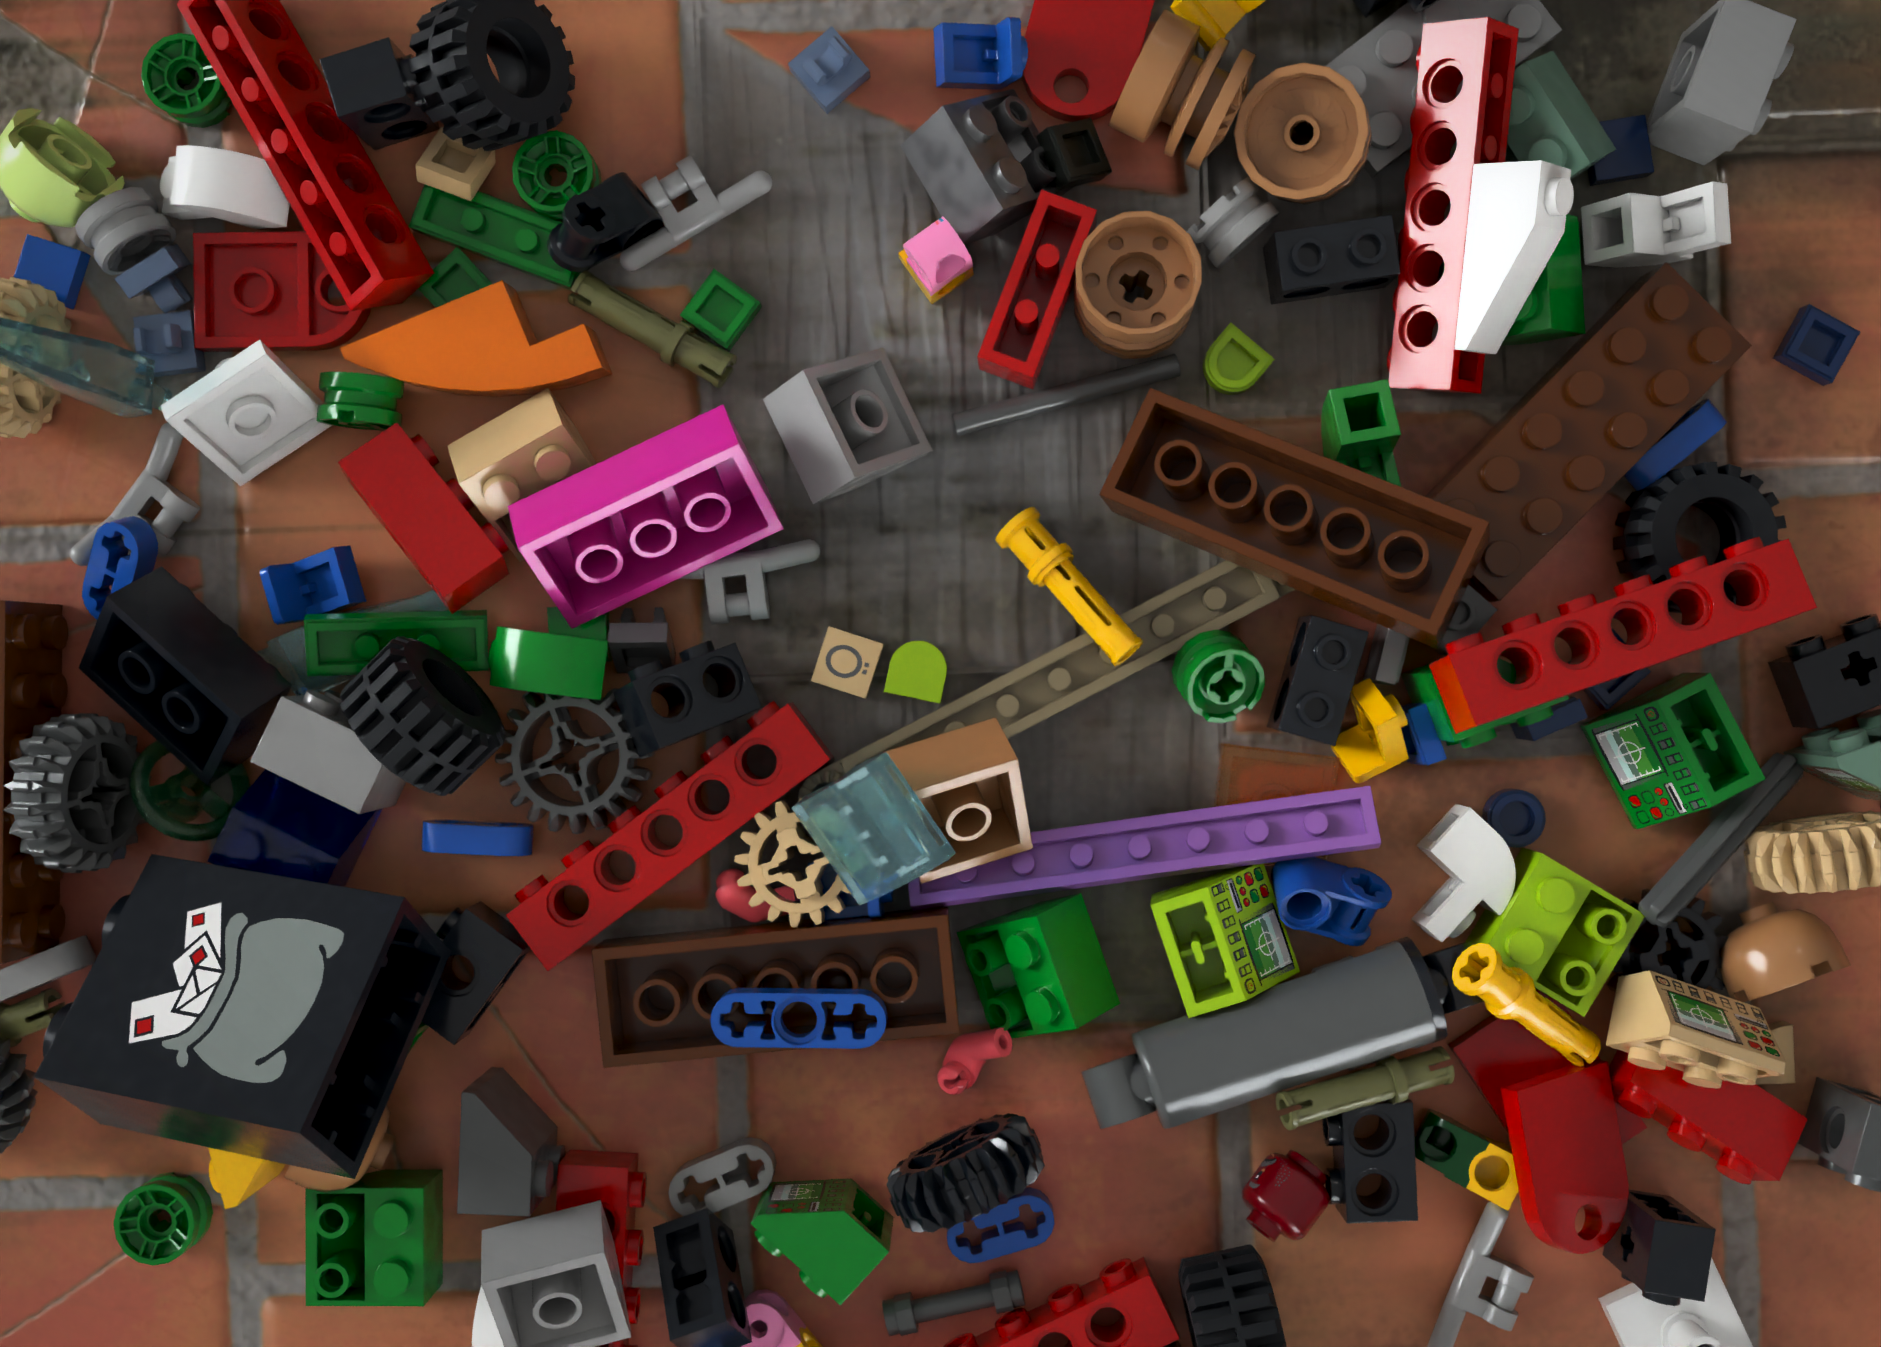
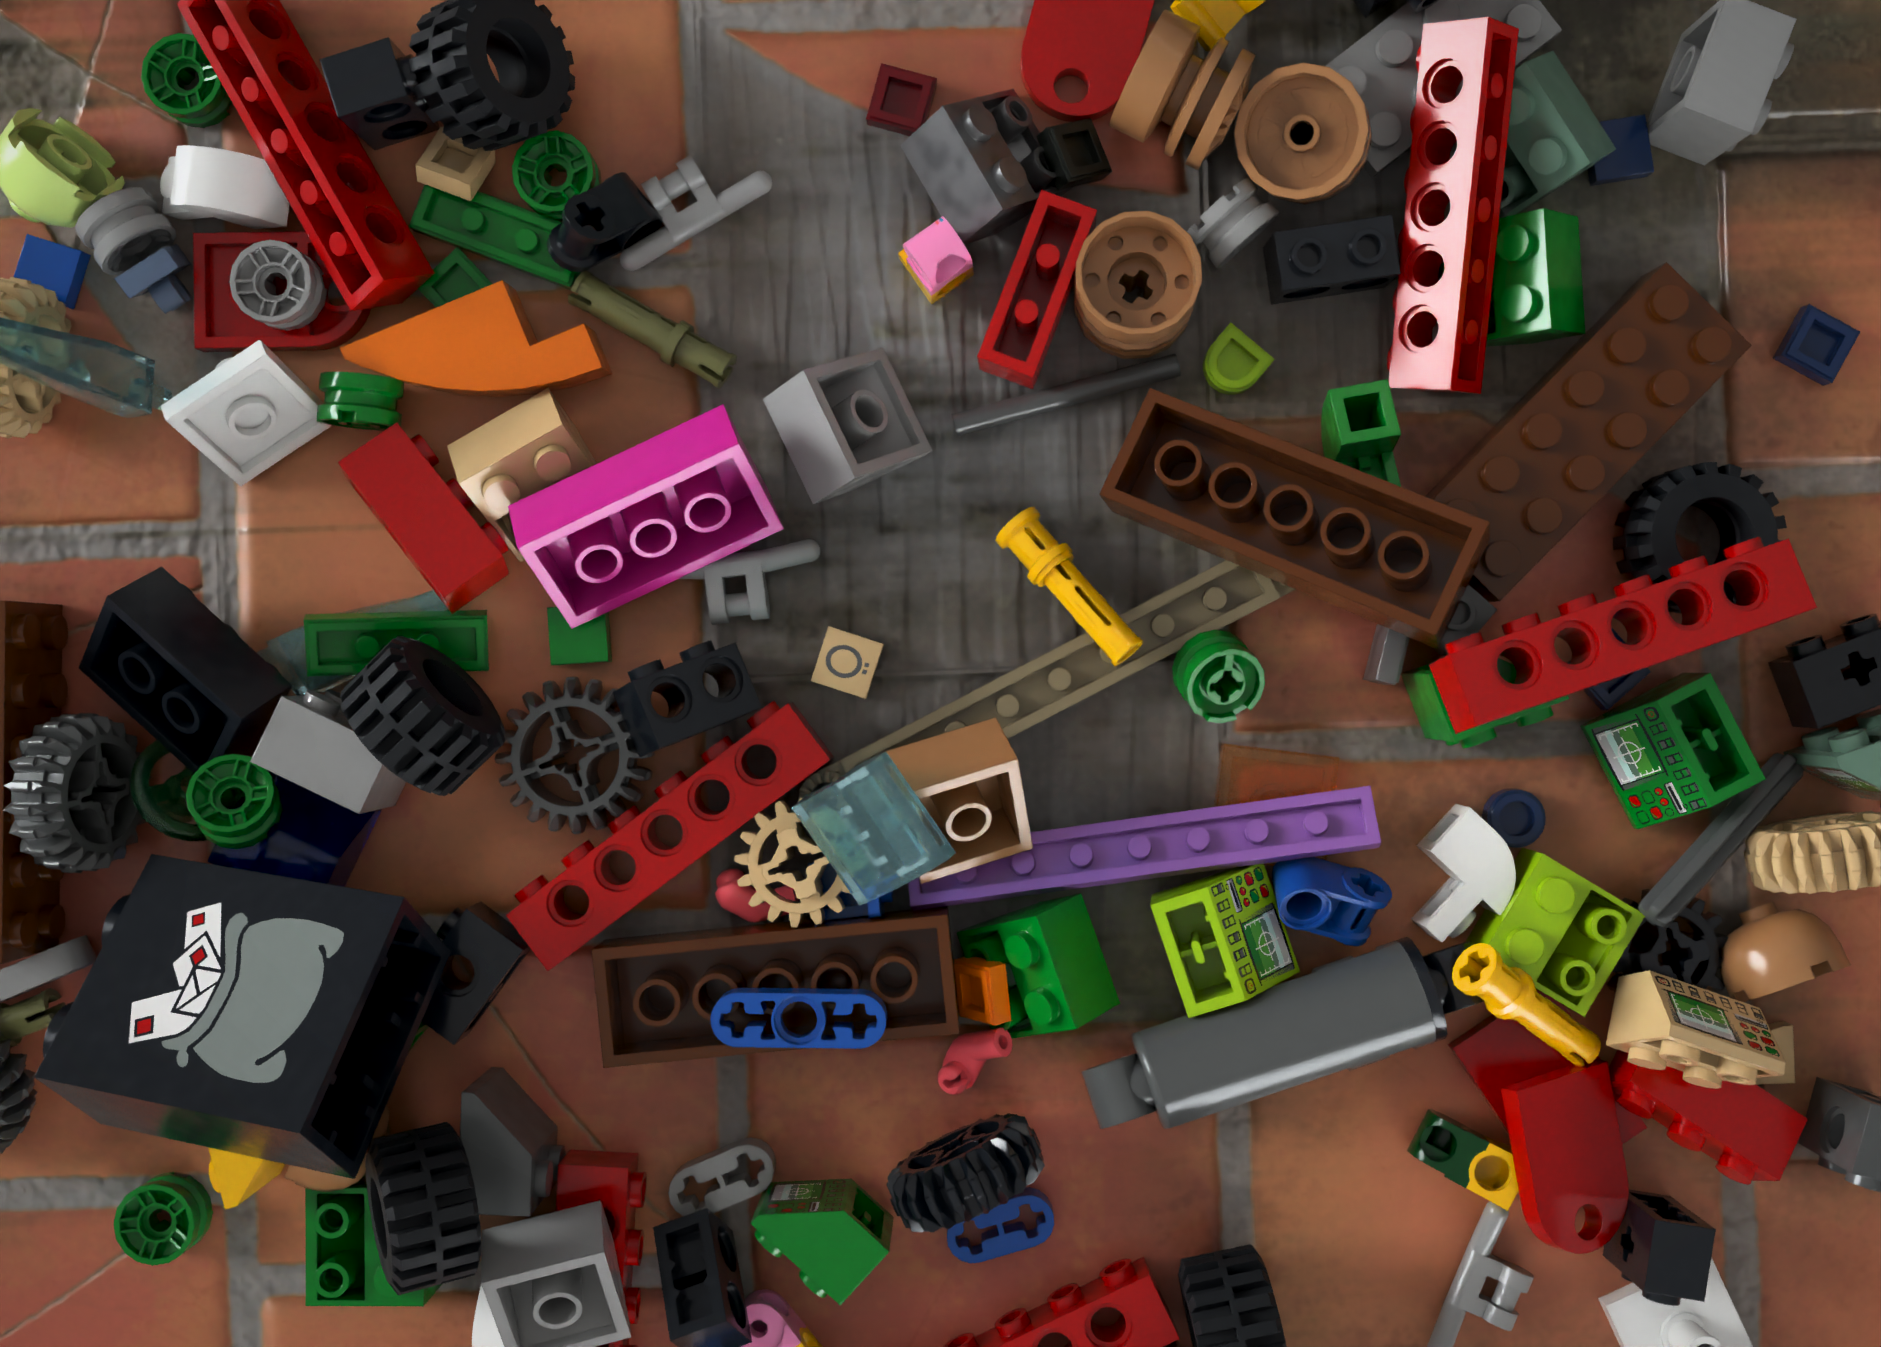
light grey piece [70,422,201,566] -> none
blue beam [82,516,158,620] -> none
sand blue tile [133,310,206,378] -> none
blue bracket [260,546,366,625] -> none
blue beam [422,819,534,856] -> none
green brick [488,626,608,700] -> none
dark grey tile [608,607,676,673] -> none
green tile [680,269,762,352] -> none
sand blue tile [788,26,870,114] -> none
dark grey bar [882,1270,1025,1336] -> none
lime tile [884,641,947,704] -> none
blue bracket [933,17,1028,90] -> none
dark red head [1241,1150,1330,1242] -> none
black brick [1267,615,1369,746] -> none
olive pin [1276,1046,1455,1130] -> none
black brick [1322,1098,1418,1223] -> none
yellow bracket [1331,678,1409,784] -> none
blue tile [1401,703,1447,766] -> none
white slope [1455,160,1574,354] -> none
dark blue tile [1510,696,1588,741] -> none
white brick [1581,181,1731,268] -> none
blue beam [1624,399,1727,491] -> none
none -> green wheel [186,754,283,849]
none -> light grey wheel [229,240,327,331]
none -> black tyre [365,1122,481,1295]
none -> dark red tile [866,63,937,136]
none -> orange tile [954,956,1012,1026]

